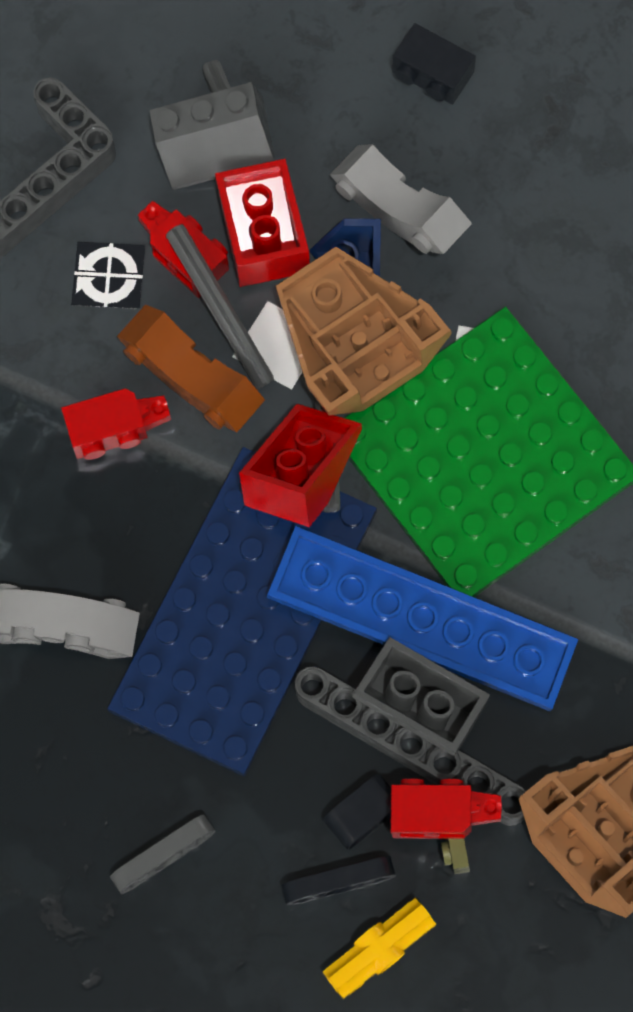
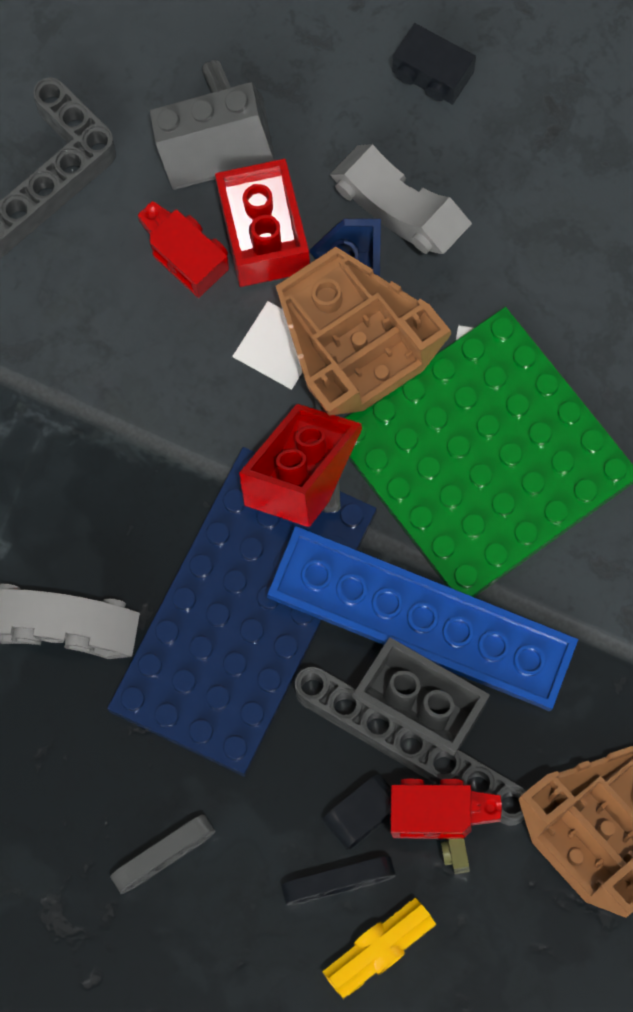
red hinge [61,388,171,460] -> none
sticker [71,242,145,309] -> none
dark orange brick [117,305,265,432] -> none
dark grey axle [166,224,274,389] -> none

